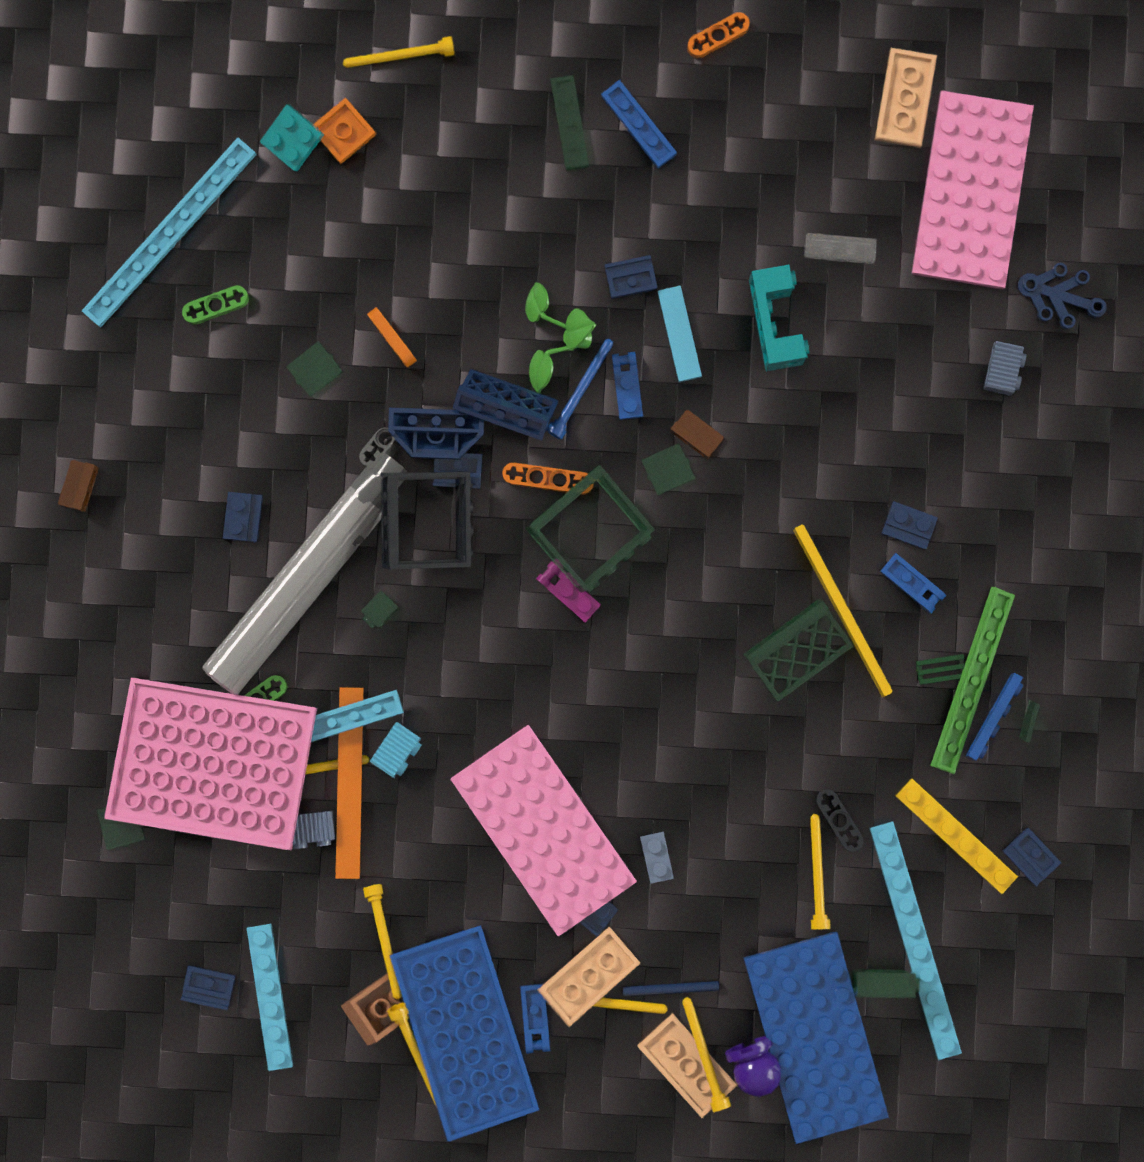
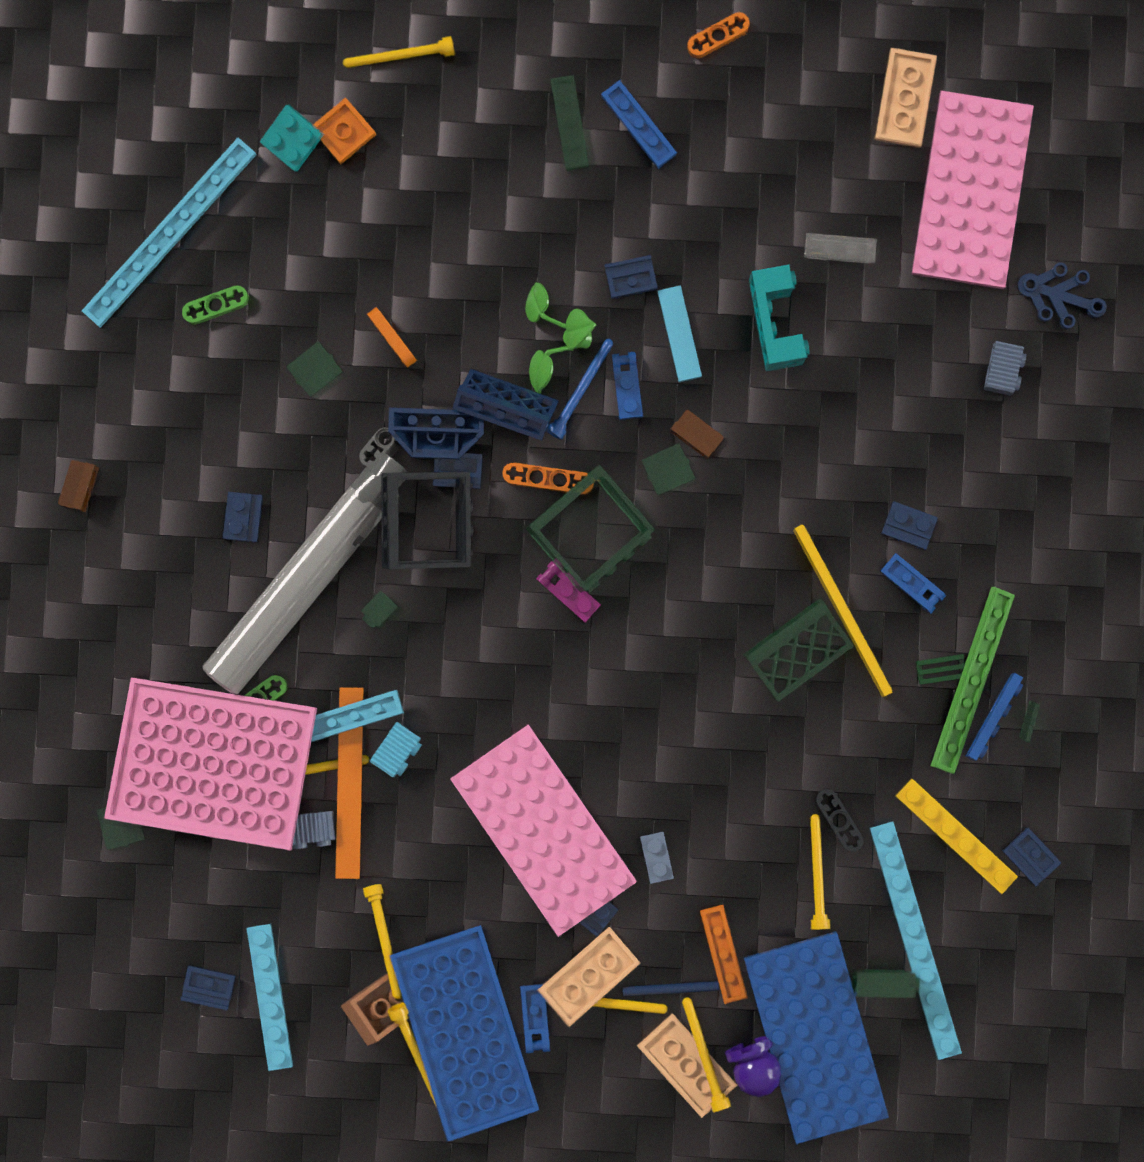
none -> orange tile [700,904,748,1004]

